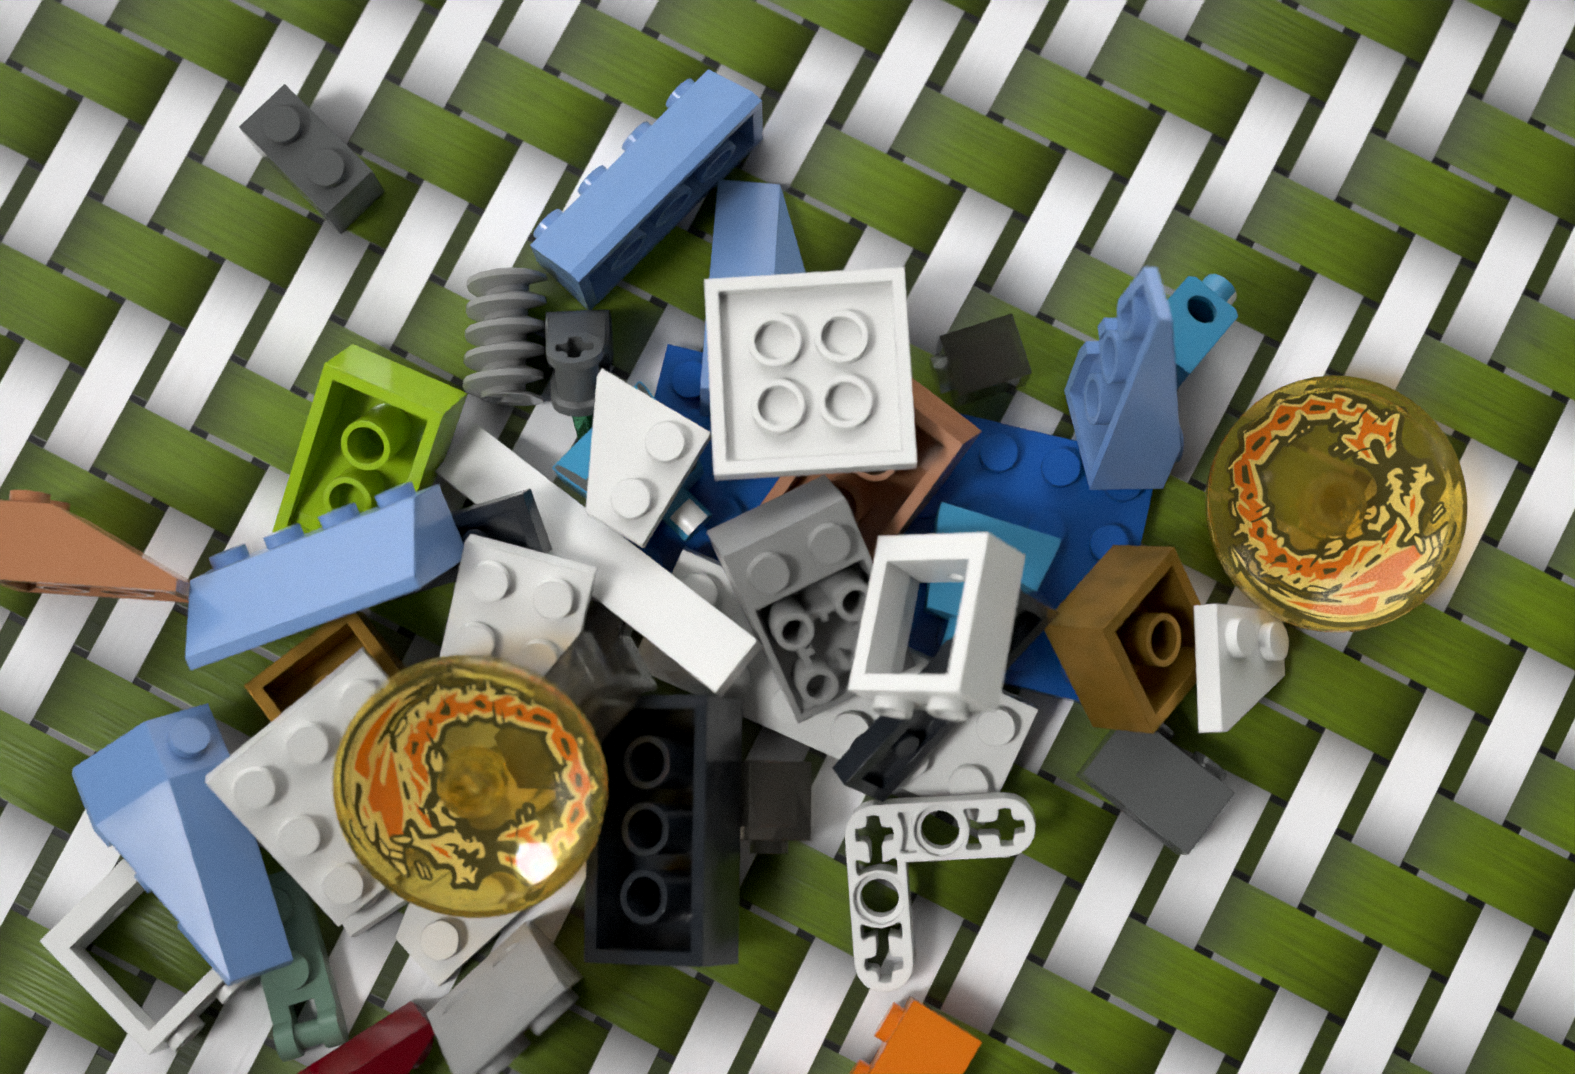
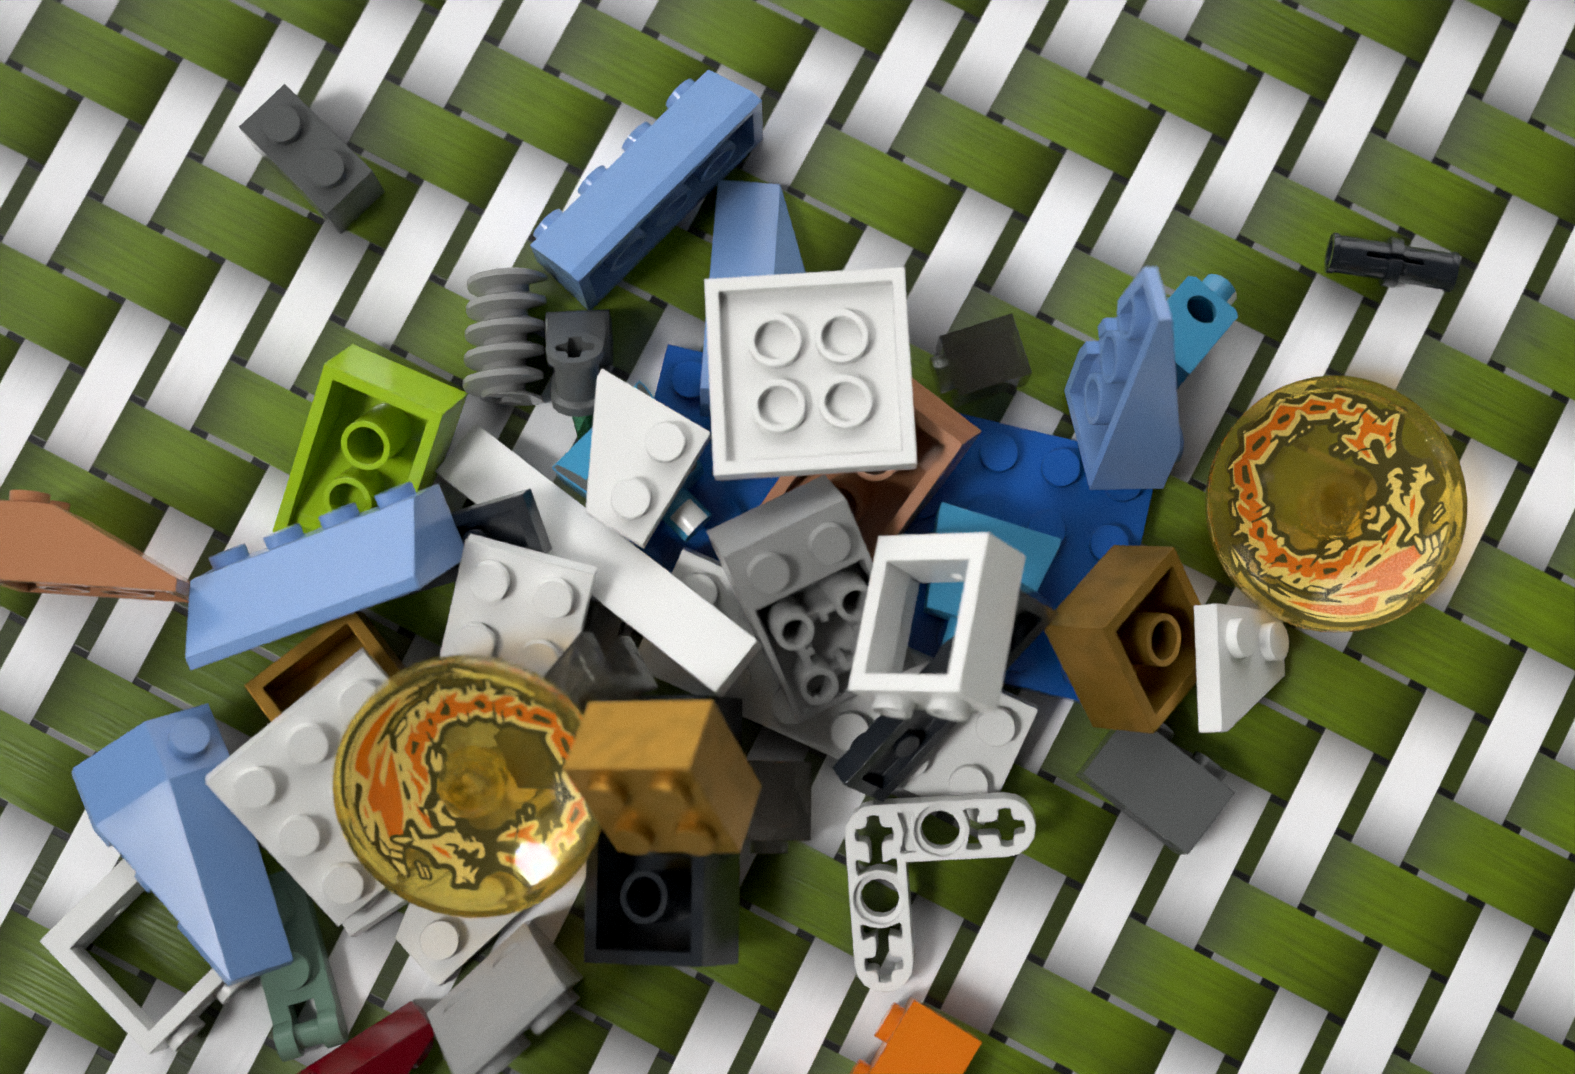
none -> pearl gold brick [563,700,762,856]
none -> black pin [1324,233,1460,292]

